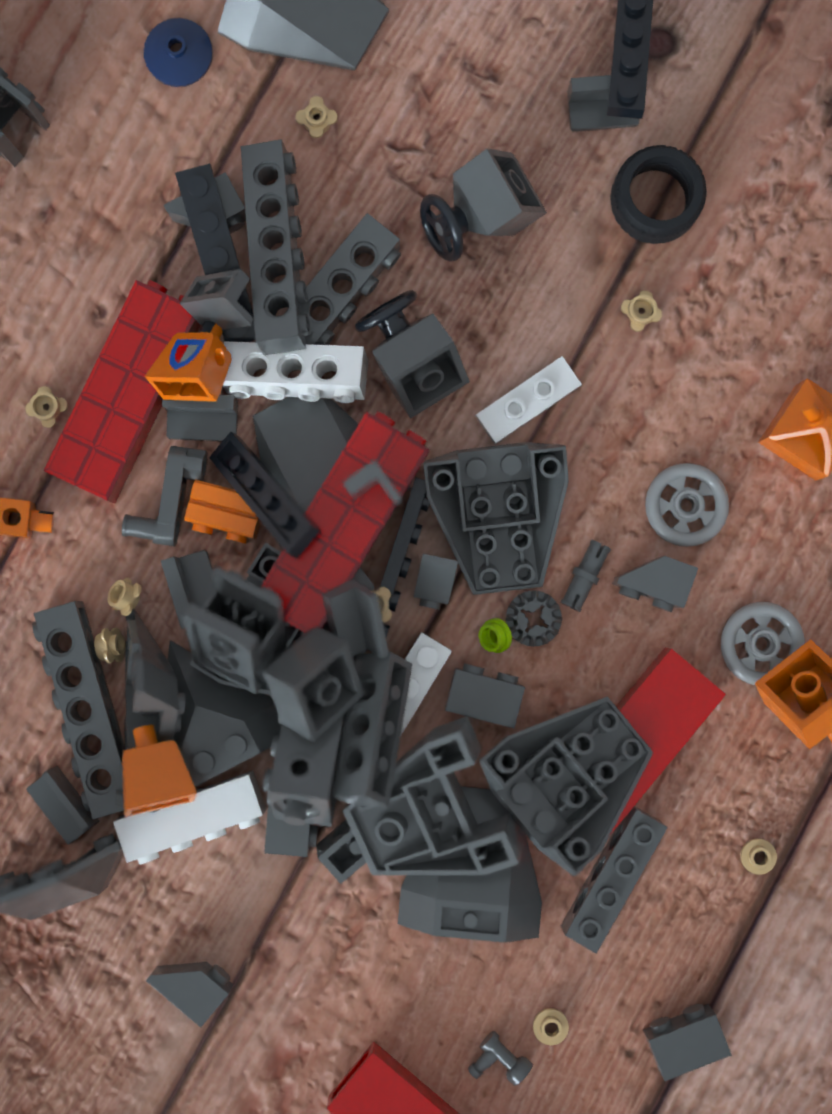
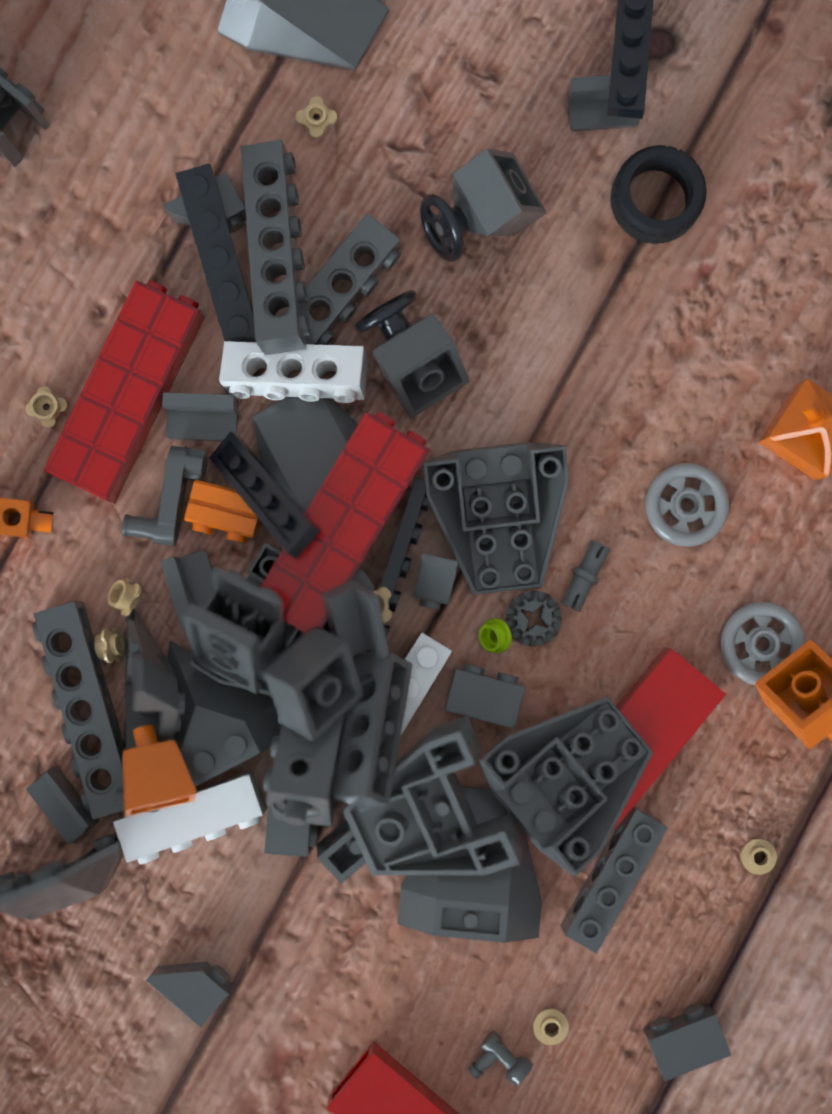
dark blue dish [144,18,213,87] -> none
orange torso [145,321,232,402] -> none
dark grey panel [180,269,254,330] -> none
dark grey panel [343,460,402,507] -> none
white plate [476,356,582,444] -> none
dark grey slope [612,556,698,612] -> none
tan plate [621,291,662,332] -> none

